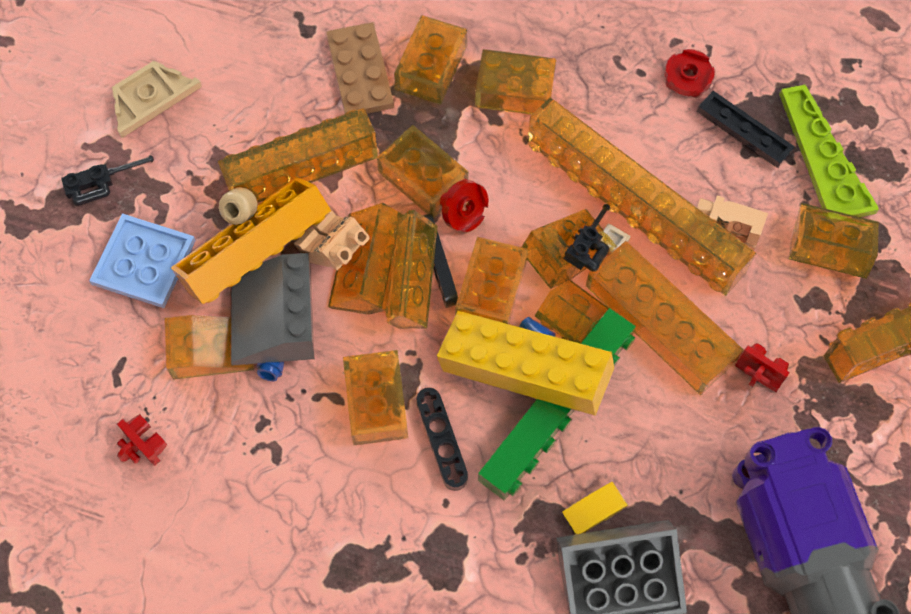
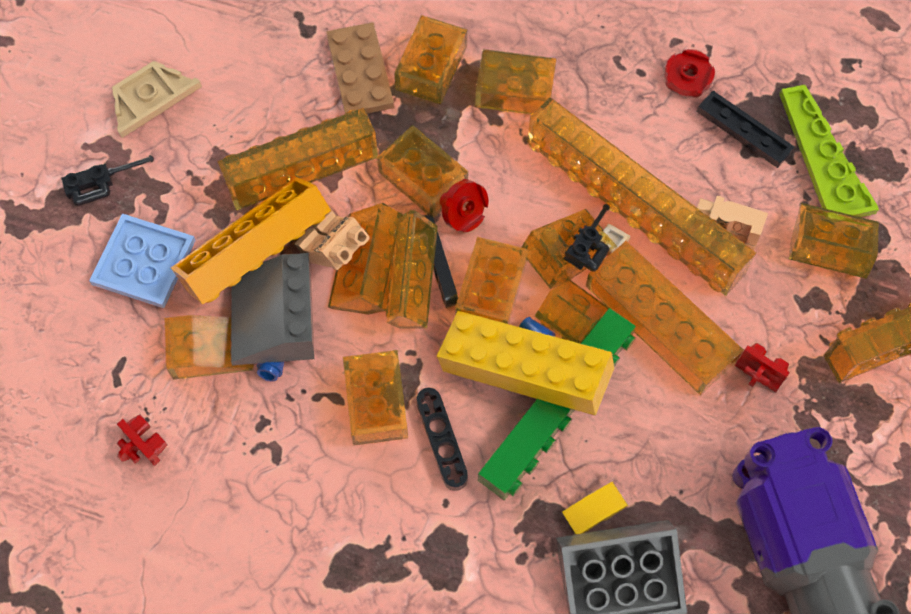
tan head [218,187,258,225] -> none

